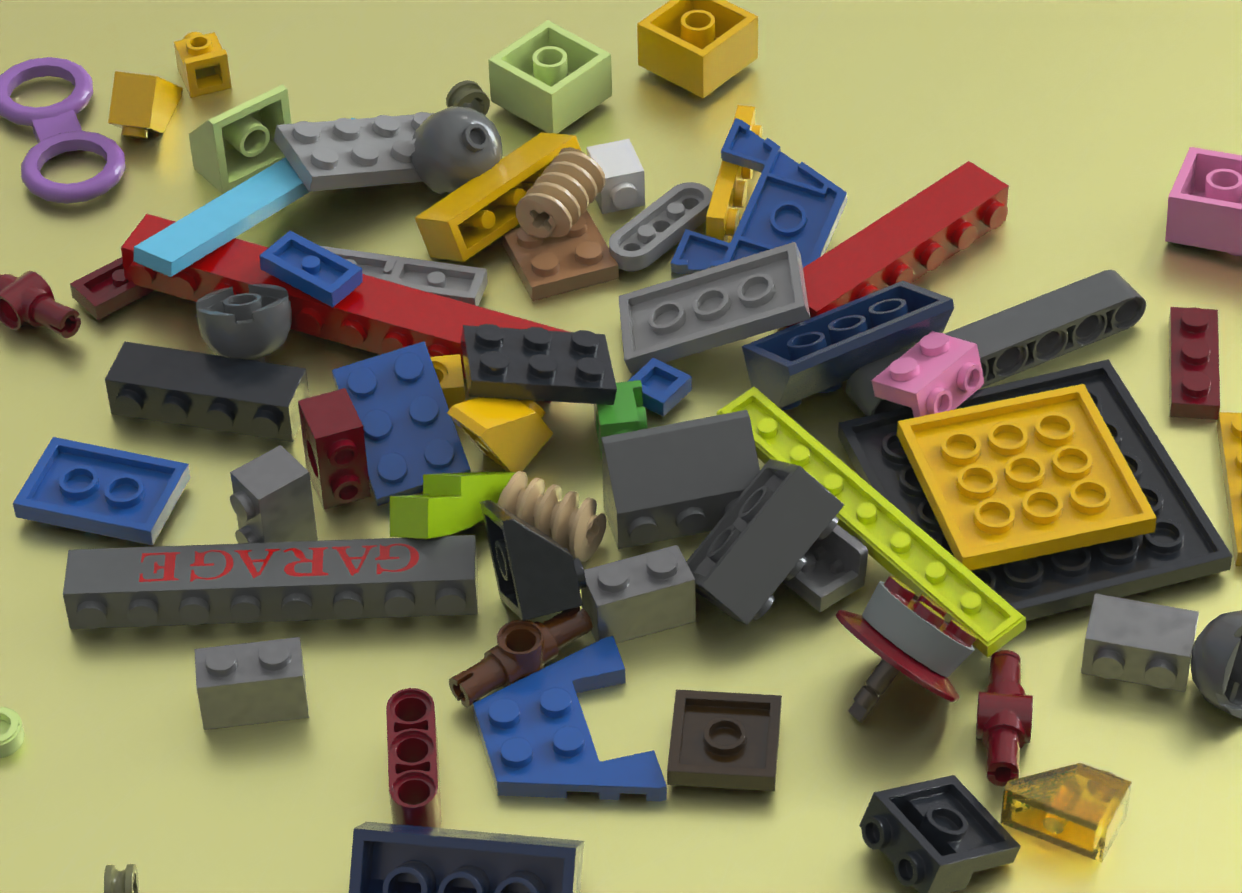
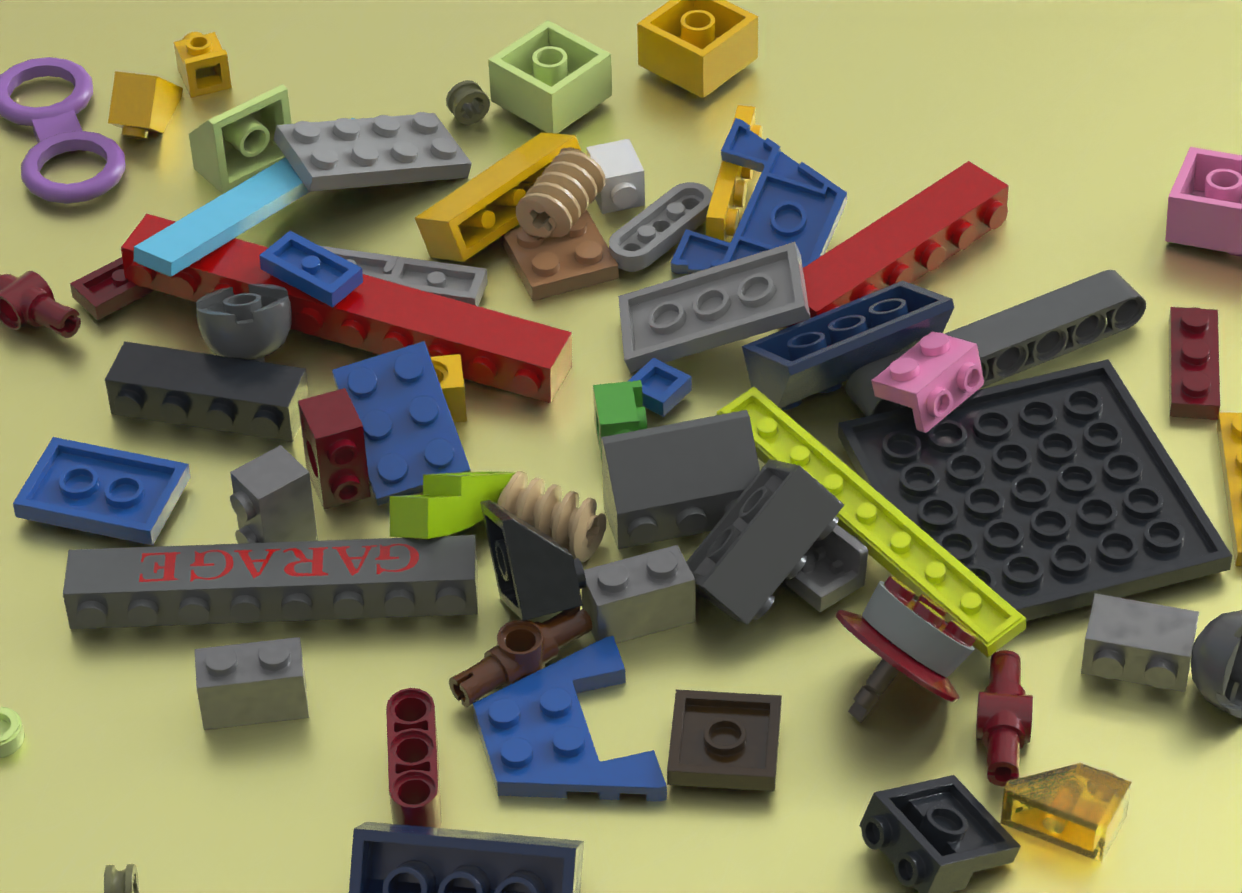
dark grey cylinder [411,106,503,195] -> none
yellow slope [447,397,554,472] -> none
black plate [461,324,617,405] -> none
yellow plate [897,384,1157,571] -> none

